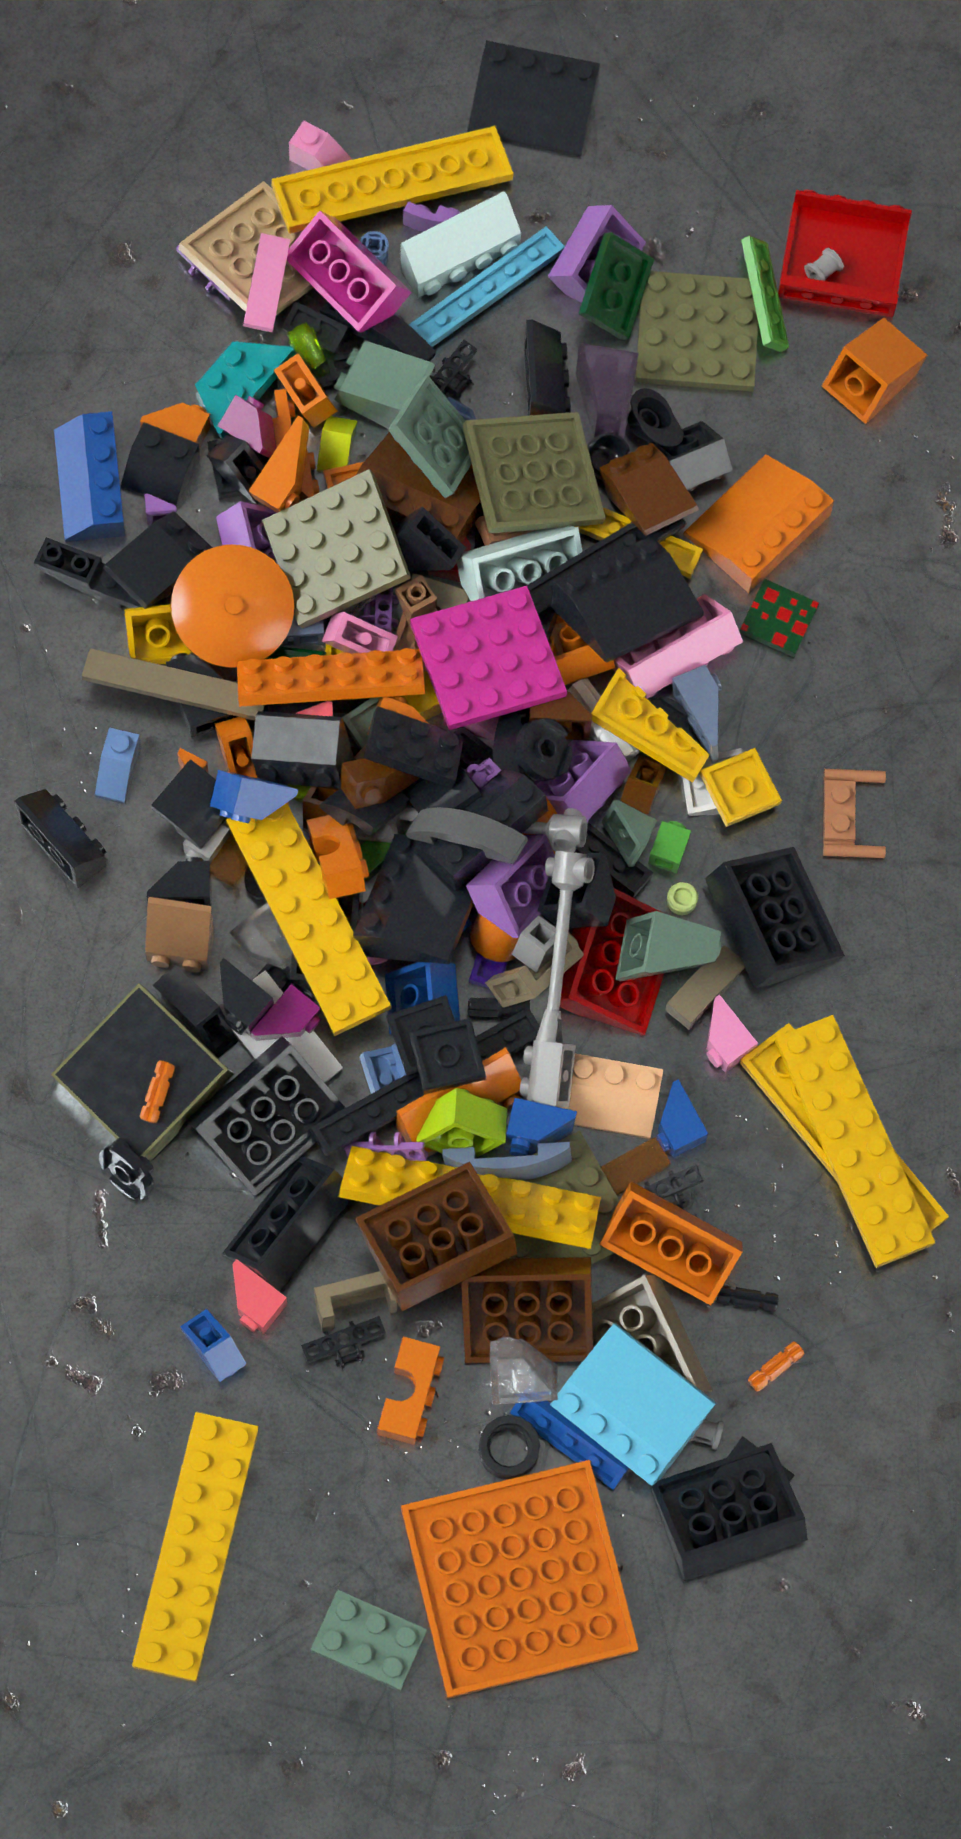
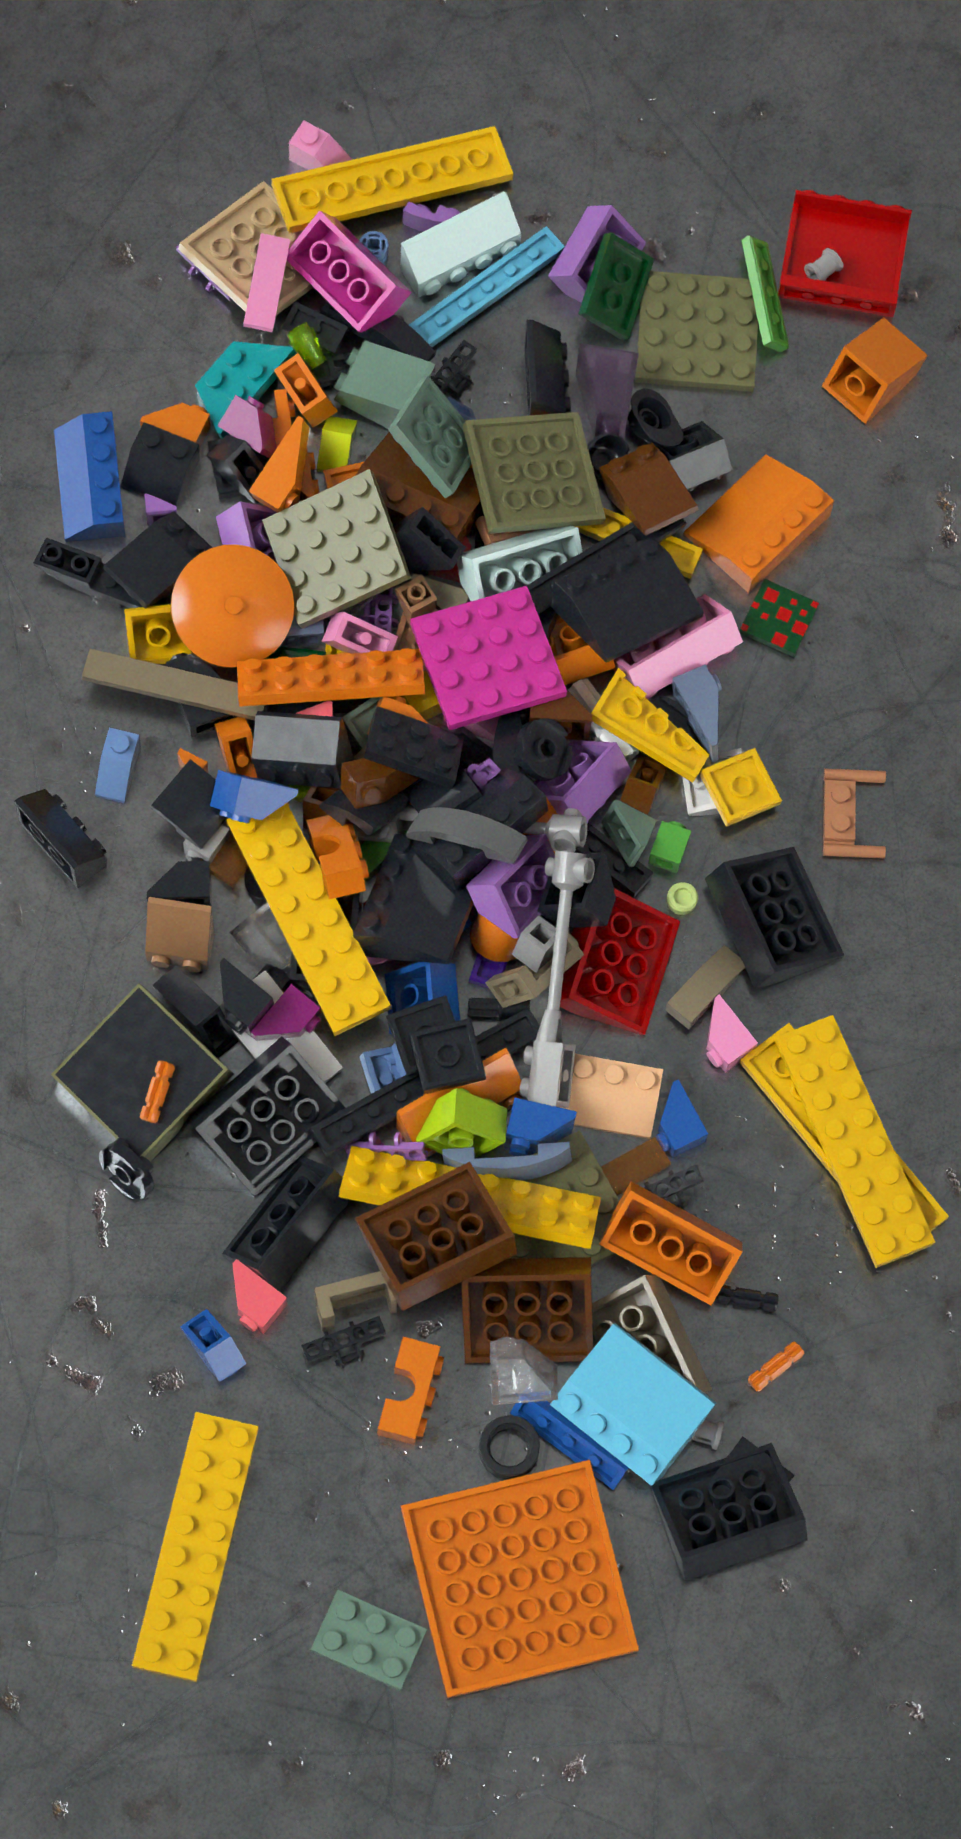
black slope [467,40,600,157] -> none
sand green slope [616,911,721,981] -> none

